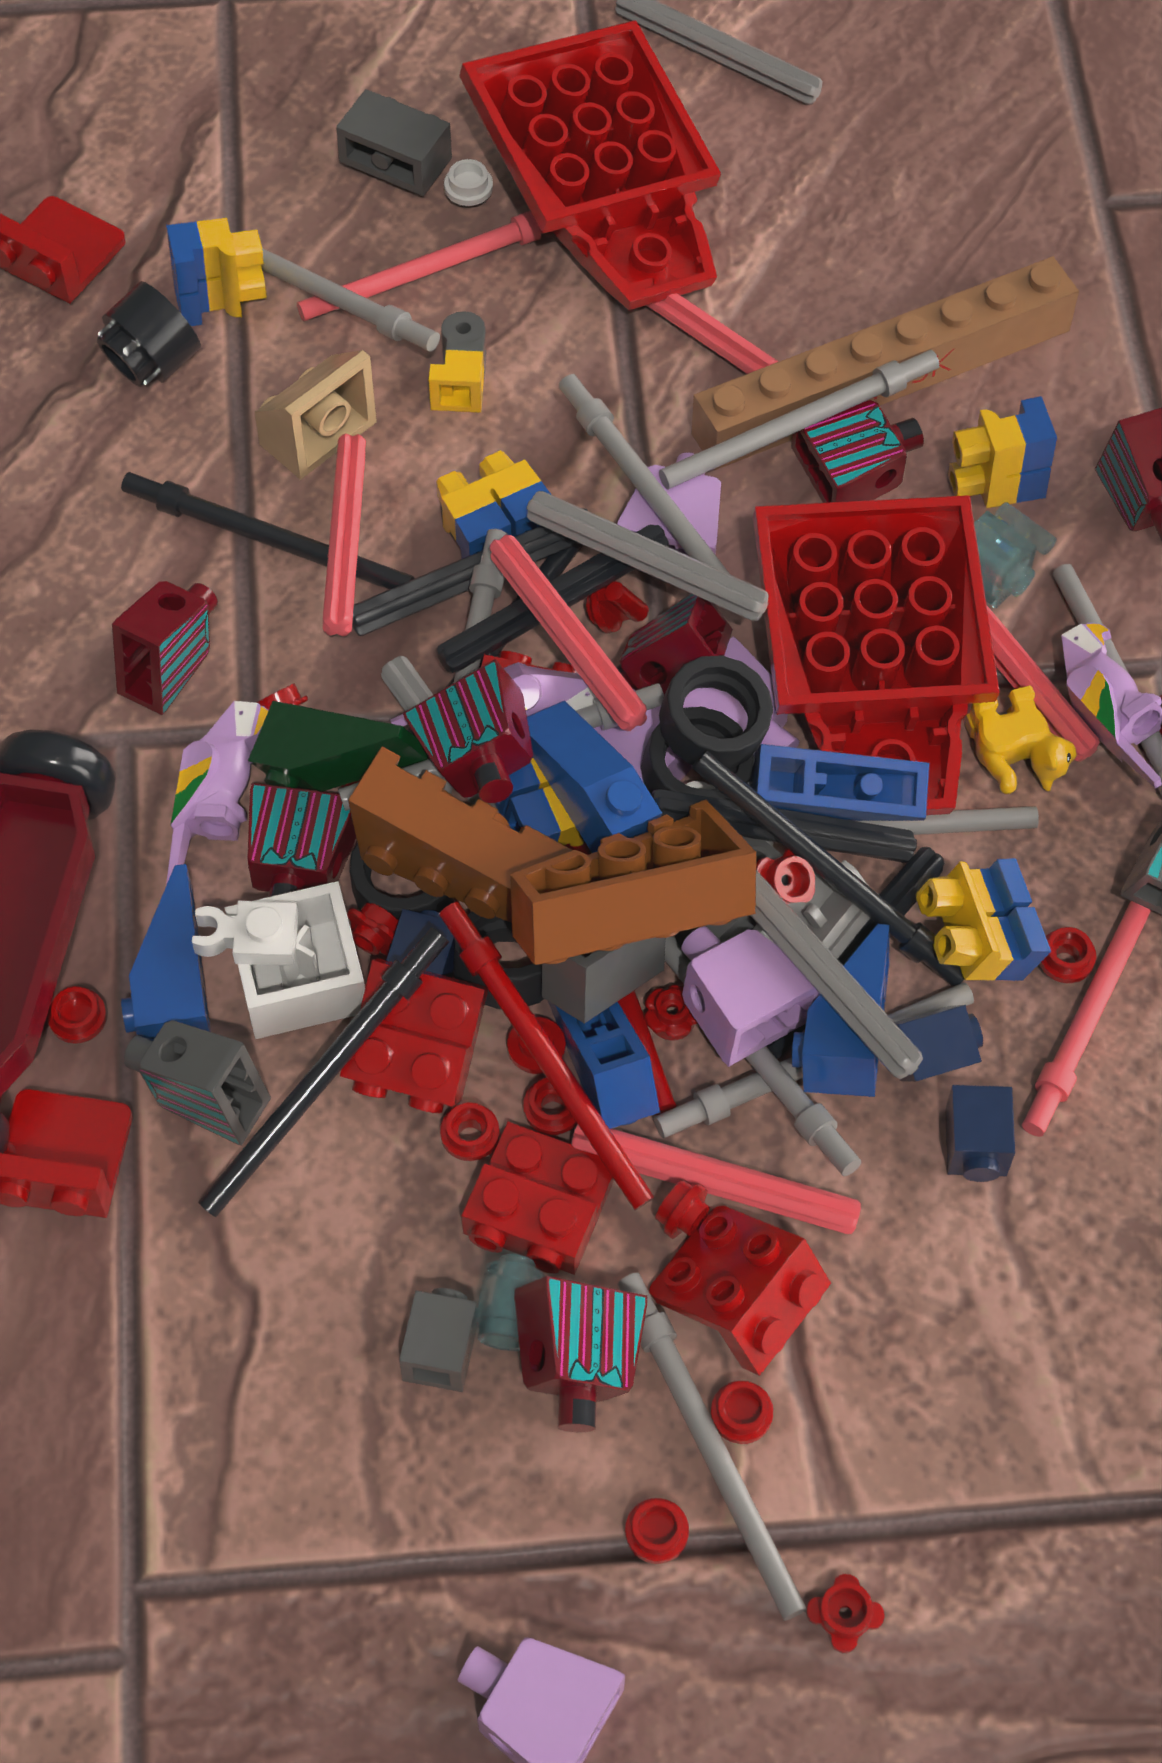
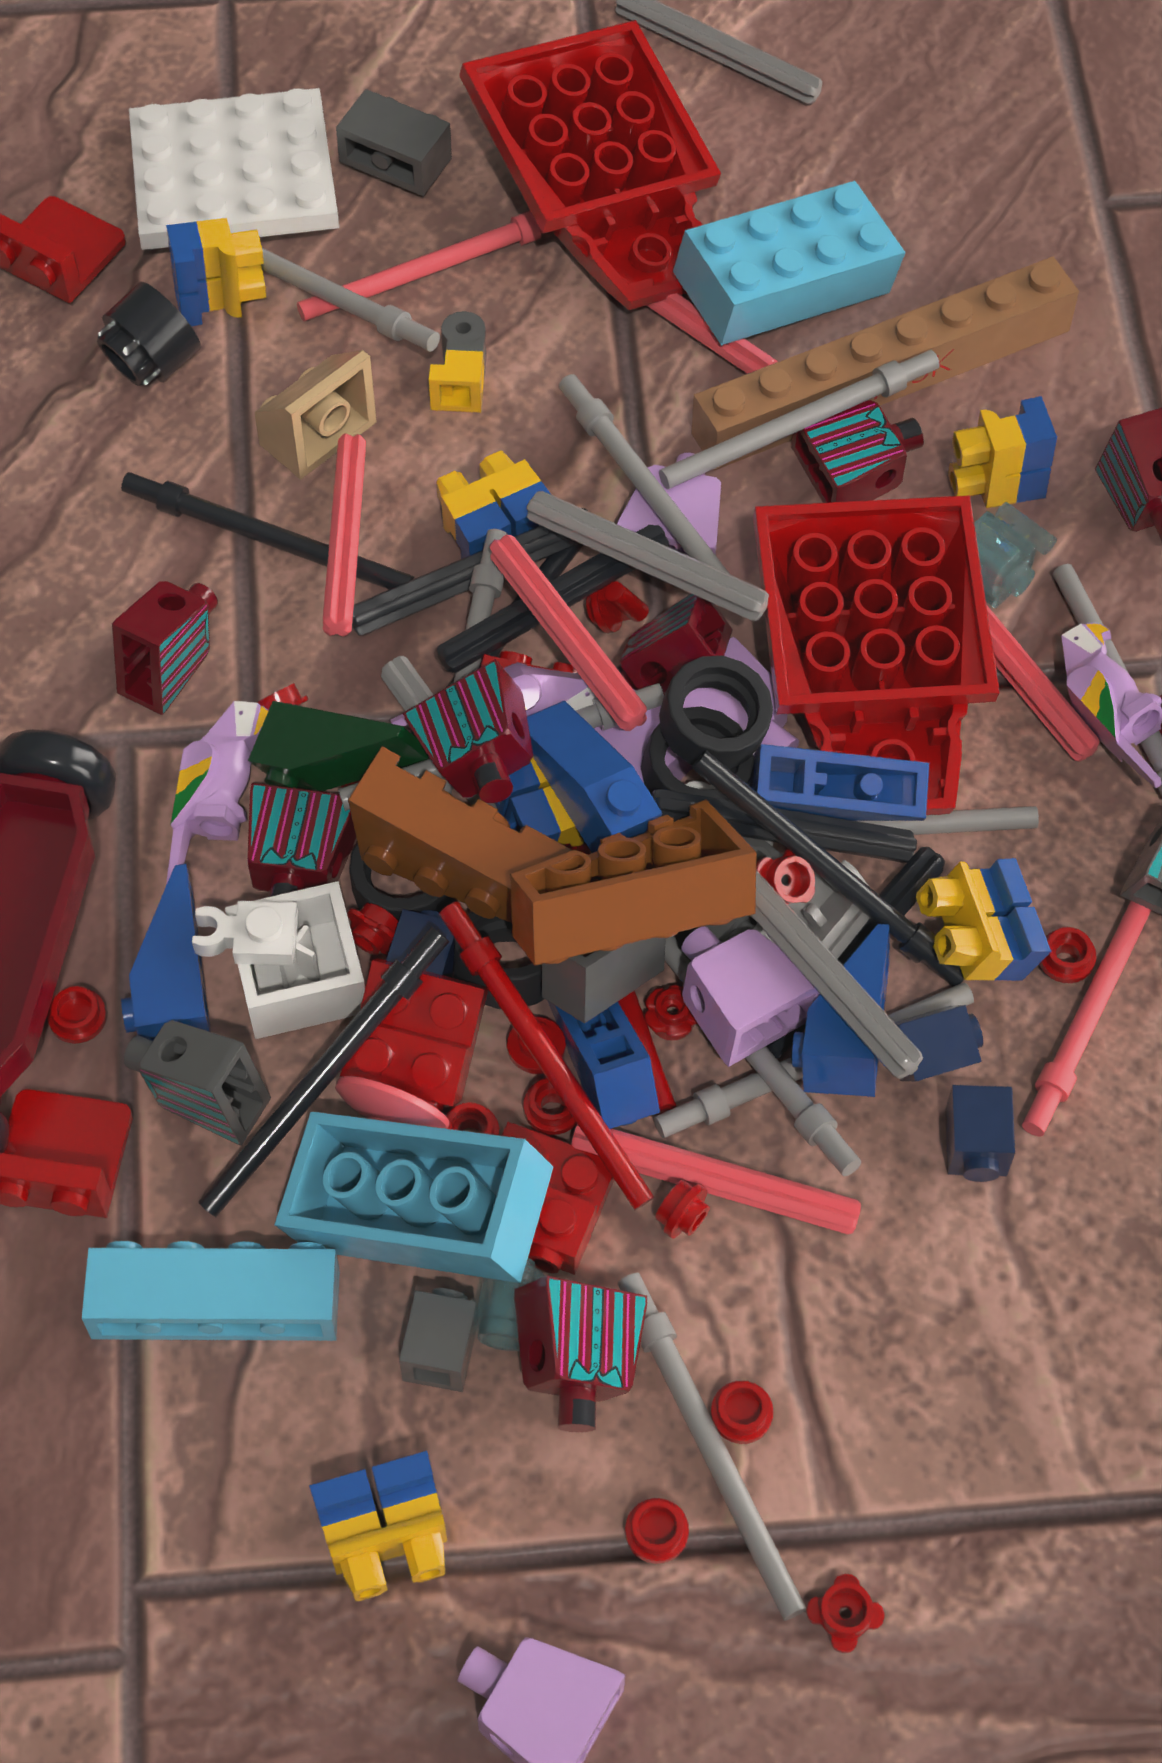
white plate [444,159,493,206] -> none
red bracket [649,1206,831,1376] -> none
yellow animal [965,685,1077,794] -> none
none -> medium azure brick [82,1241,340,1341]
none -> white plate [129,88,339,250]
none -> medium azure brick [274,1111,554,1283]
none -> yellow hips [309,1451,447,1601]
none -> coral dish [335,1076,450,1129]
none -> medium azure brick [673,181,906,345]

